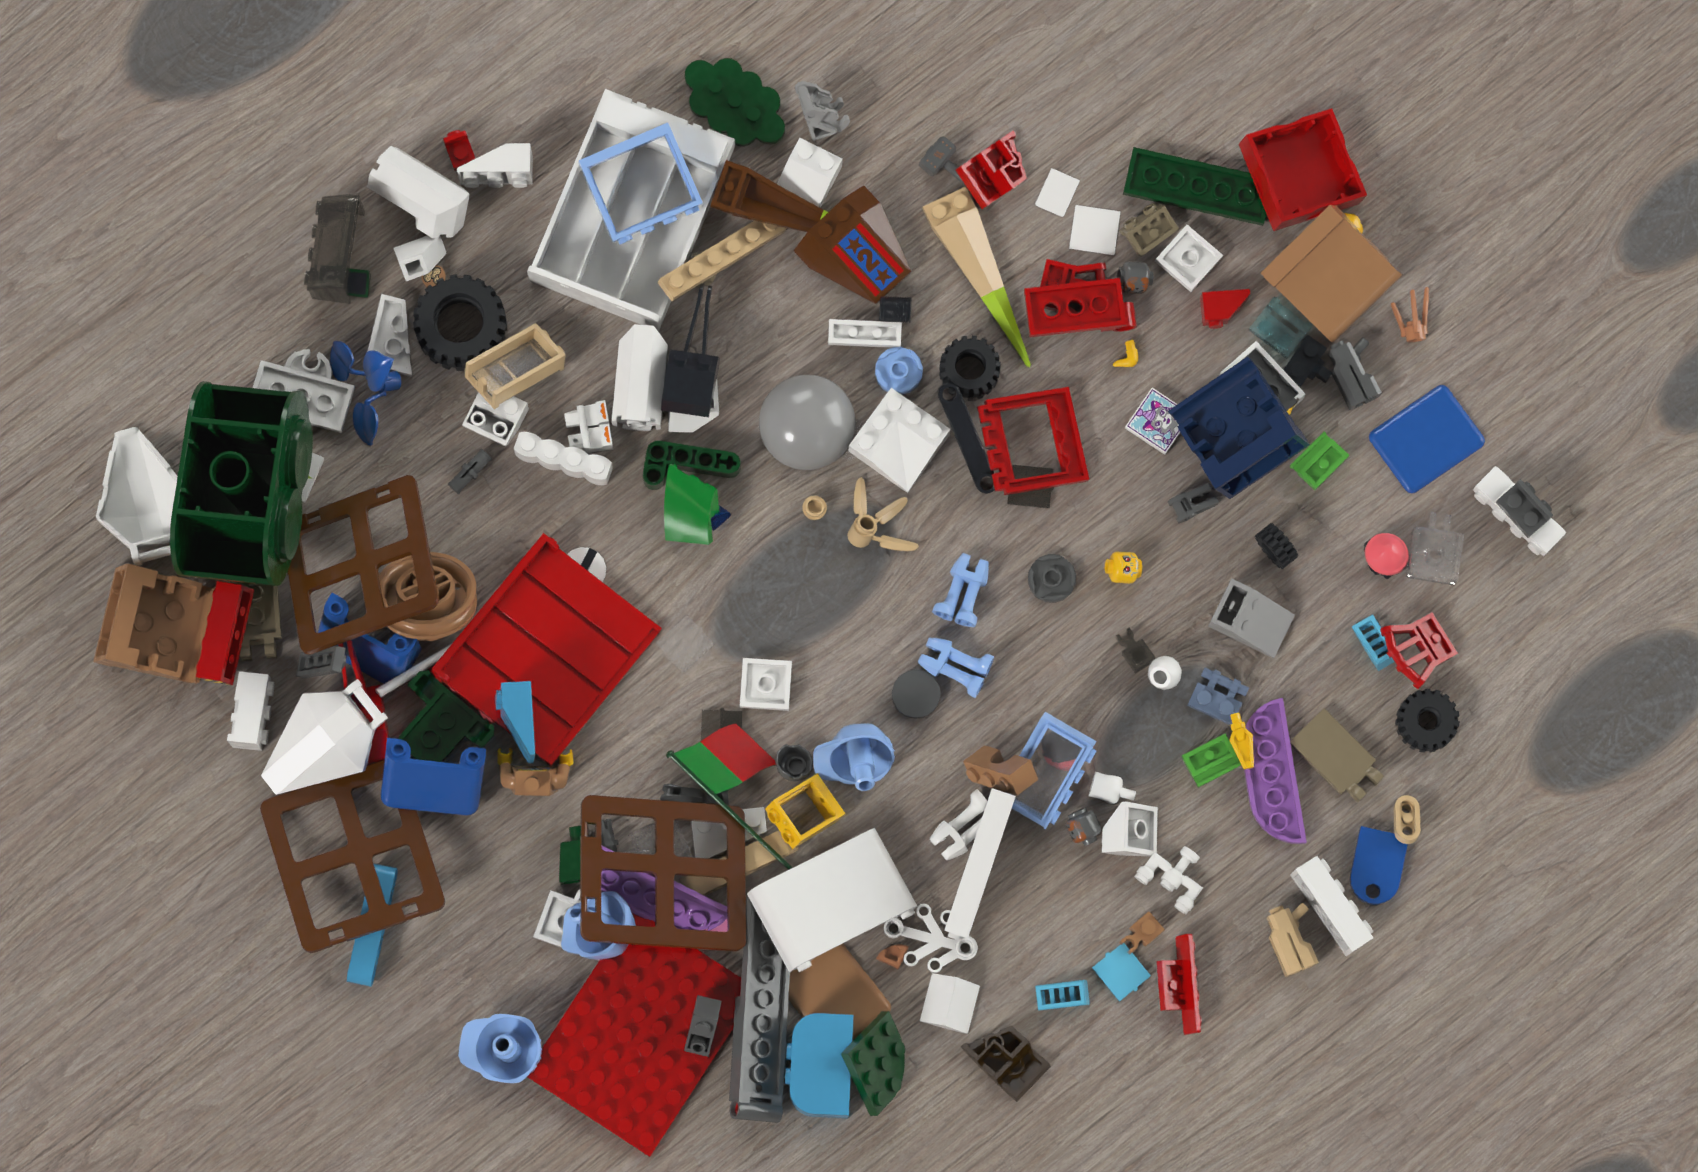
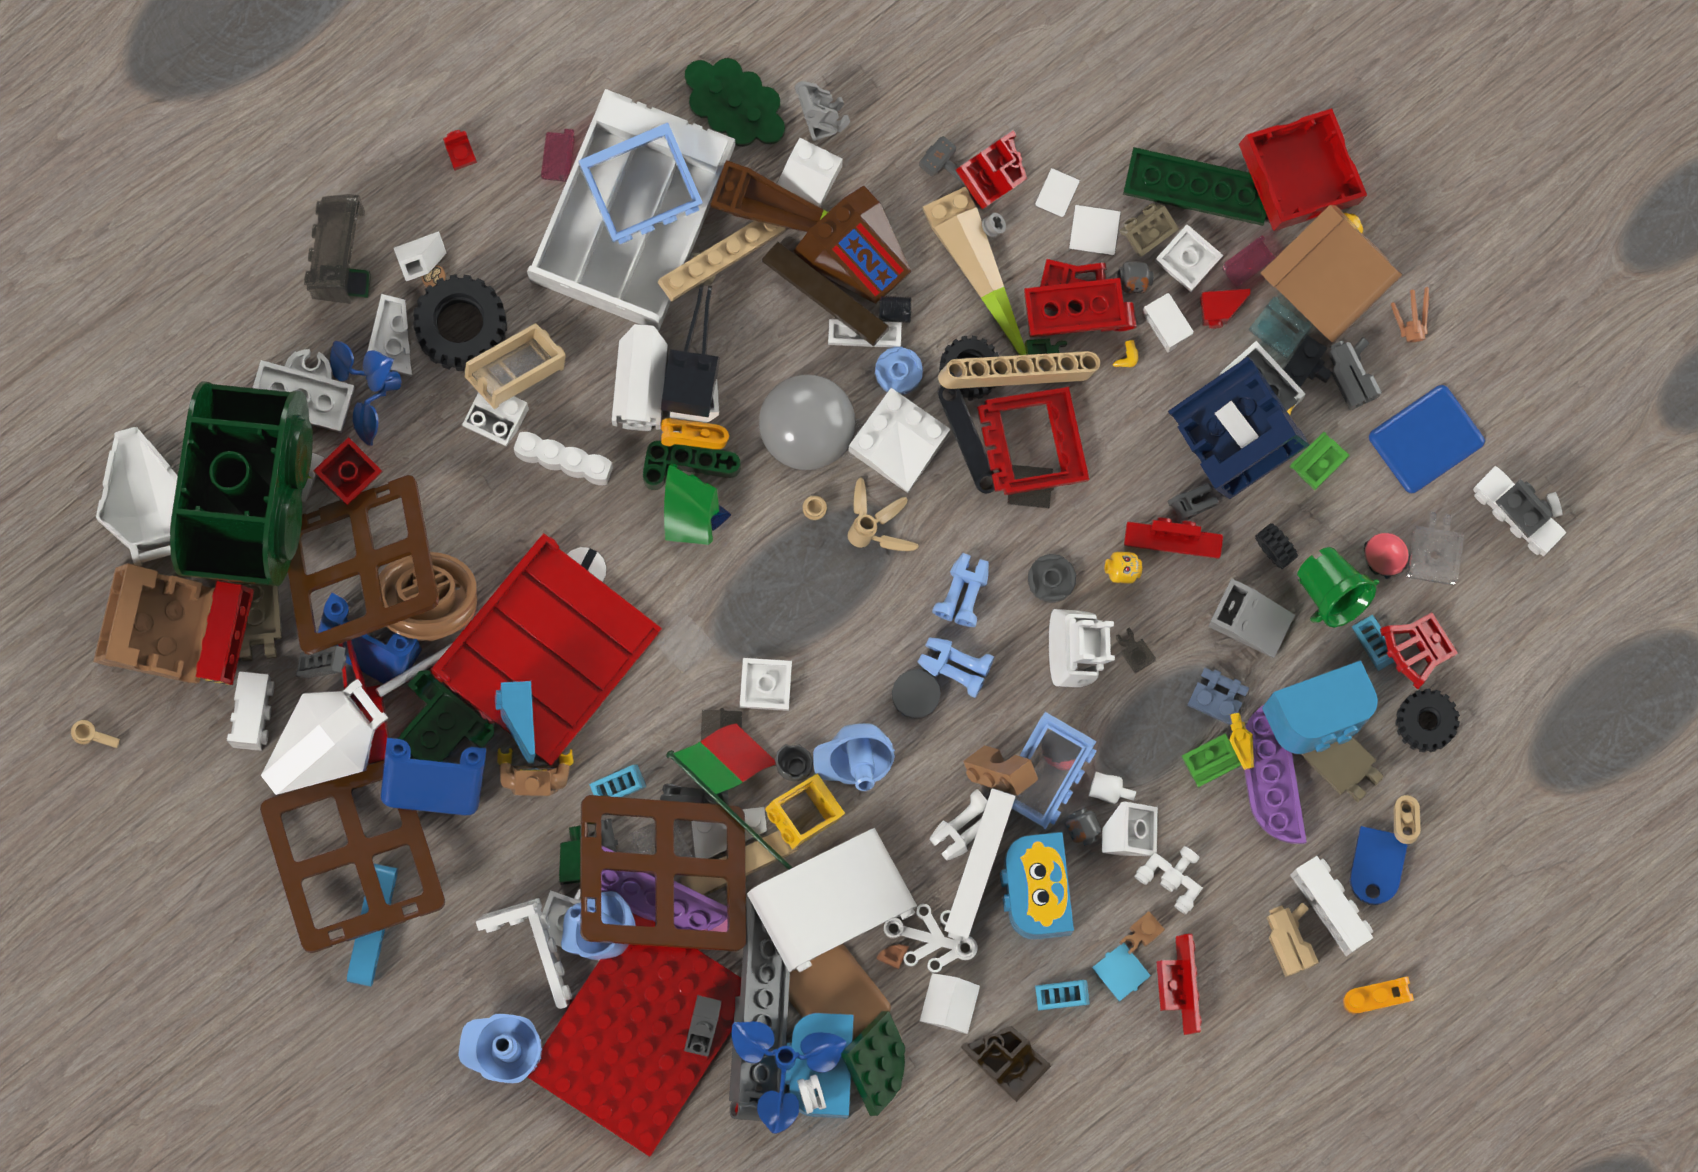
white brick [367,146,470,238] -> none
dark grey pin [448,449,492,494] -> none
white slope [457,143,533,188] -> none
white hips [564,400,613,453] -> none
tile [1125,388,1180,455] -> none
white piece [1148,656,1182,690] -> none
none -> tan plate [71,720,120,748]
none -> red slope [313,437,383,505]
none -> white bracket [476,898,572,1009]
none -> clear pink panel [541,129,575,182]
none -> medium azure slope [589,765,646,797]
none -> light orange plate [661,418,729,449]
none -> blue plant [732,1021,846,1134]
none -> dark brown tile [762,242,889,347]
none -> white wheel [797,1075,826,1114]
none -> tan beam [938,351,1100,389]
none -> light grey bush [982,213,1006,237]
none -> dark azure brick [1000,832,1074,939]
none -> dark green plate [1025,338,1067,355]
none -> white piece [1049,609,1115,687]
none -> red bracket [1124,518,1223,559]
none -> white panel [1142,293,1193,352]
none -> white sticker [1215,401,1259,449]
none -> clear pink panel [1222,235,1275,288]
none -> dark azure brick [1262,660,1378,754]
none -> green piece [1297,547,1379,628]
none -> light orange plate [1343,977,1414,1014]
none -> white tile [1546,492,1562,518]

